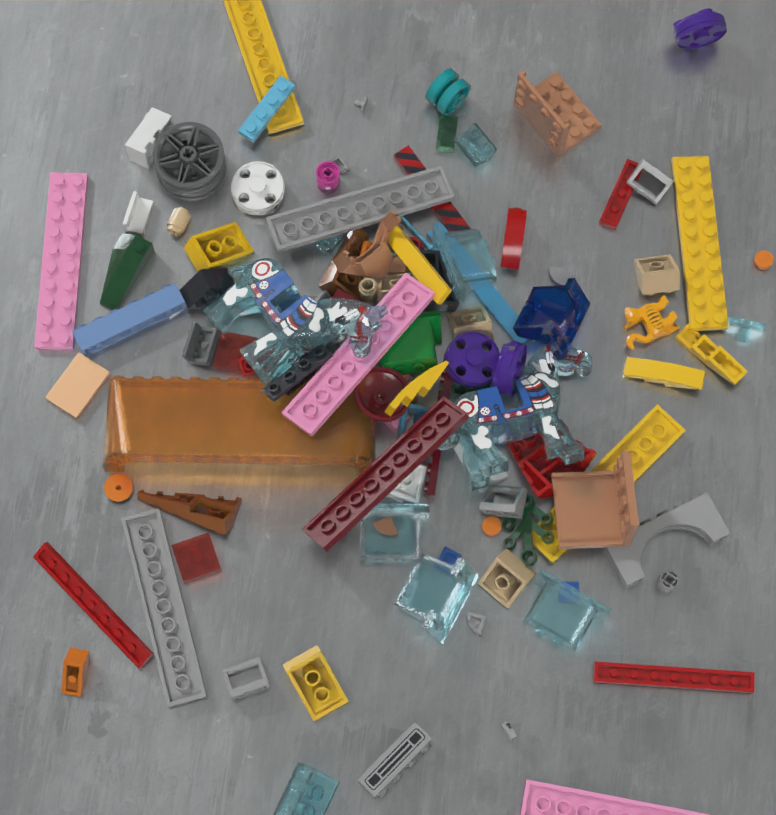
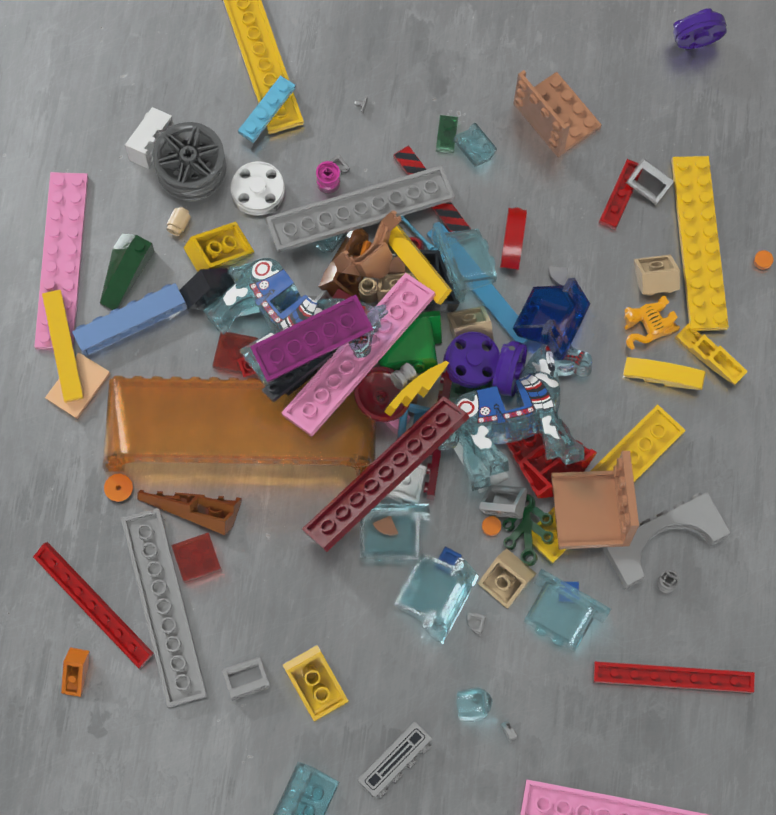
white panel [123,191,154,237] -> none
dark grey bracket [182,322,221,366] -> none
teal wheel [425,68,471,116] -> none
clear light blue tile [728,316,767,343] -> none
none -> yellow tile [42,289,84,403]
none -> magenta plate [250,295,373,382]
none -> light grey wheel [390,363,418,390]
none -> clear light blue piece [457,687,493,722]

